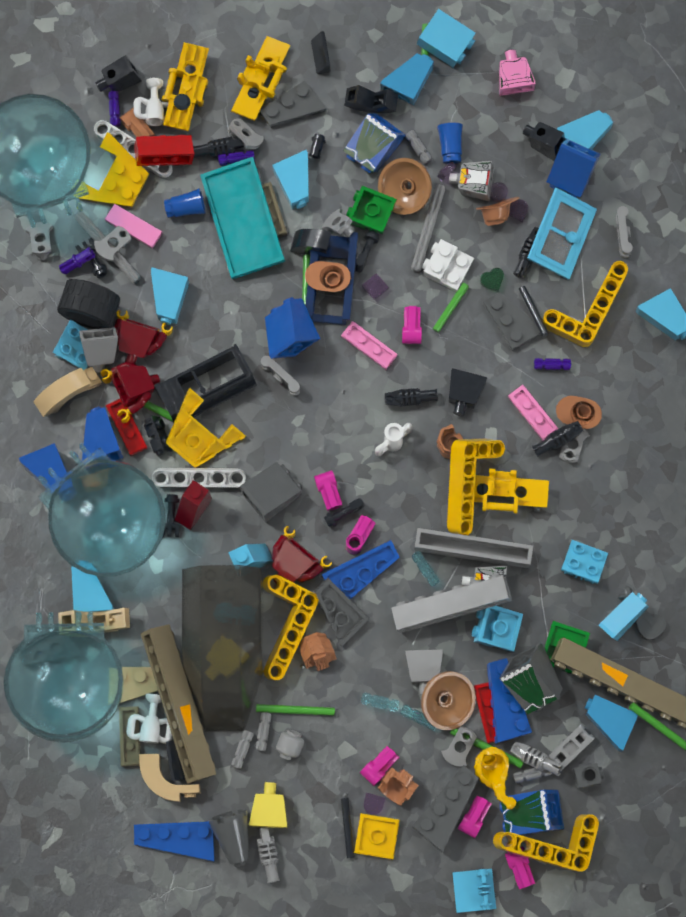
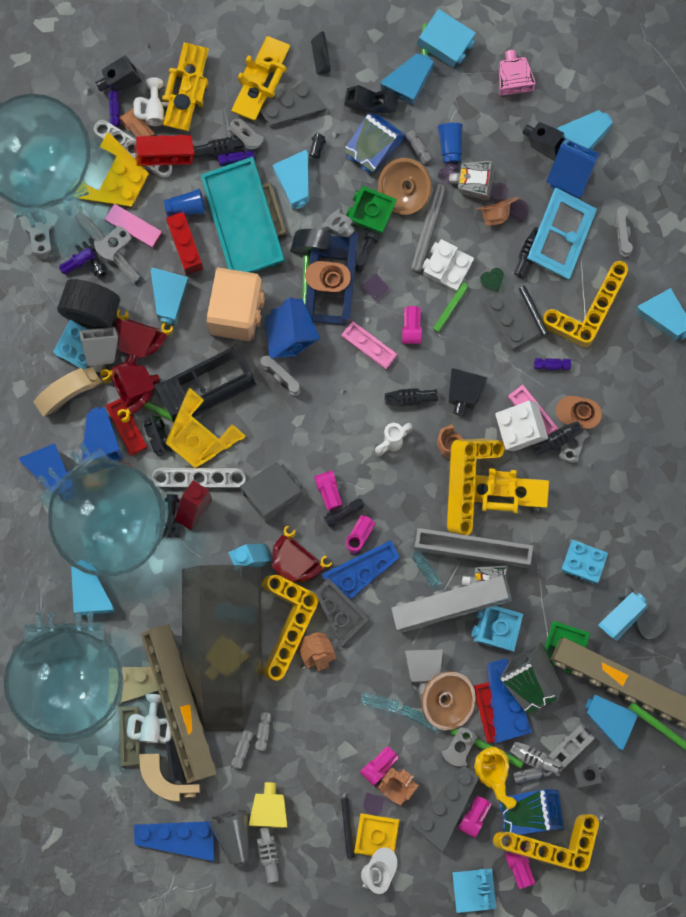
tan arch [58,608,130,634] -> none
bright green bar [256,704,335,716] -> none
light grey head [276,729,304,760] -> none
none -> red brick [166,212,203,275]
none -> light nougat plate [207,267,265,341]
none -> white piece [361,847,397,894]
none -> white brick [495,400,548,451]

